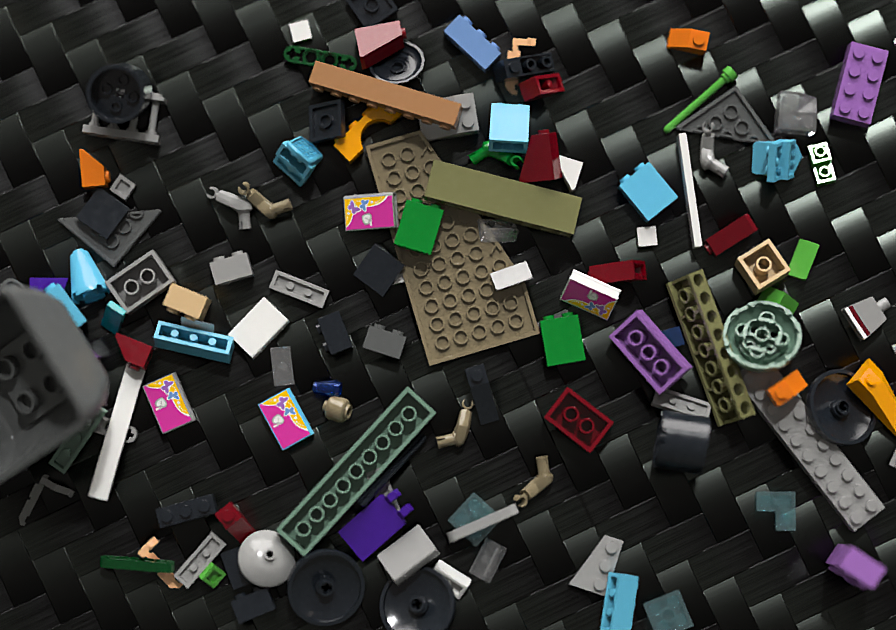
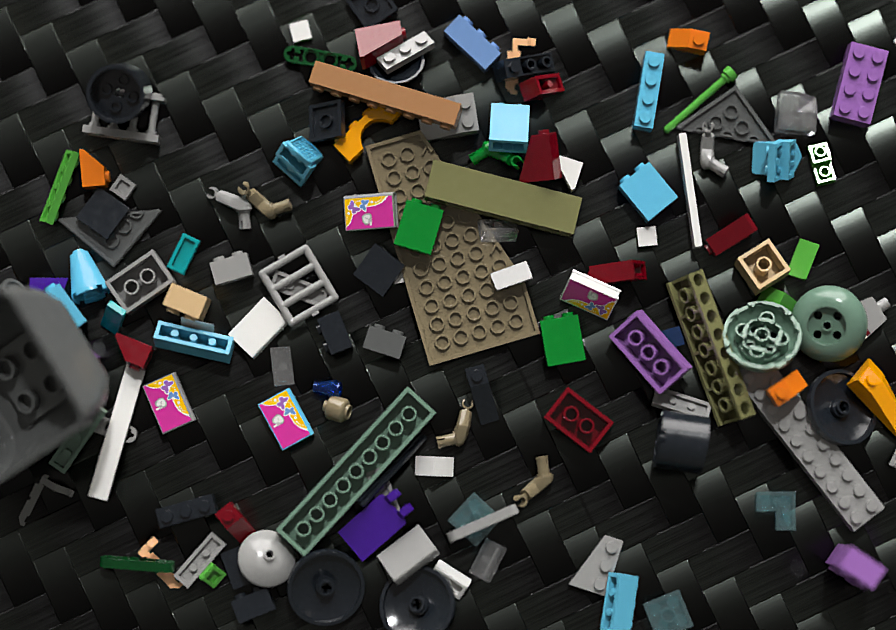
none -> bright green plate [39,150,79,225]
none -> teal tile [167,233,201,276]
none -> light grey bar [259,244,339,327]
none -> light grey plate [377,31,435,74]
none -> white slope [415,456,454,477]
none -> medium azure brick [632,51,665,132]
none -> sand green brick [792,285,868,362]

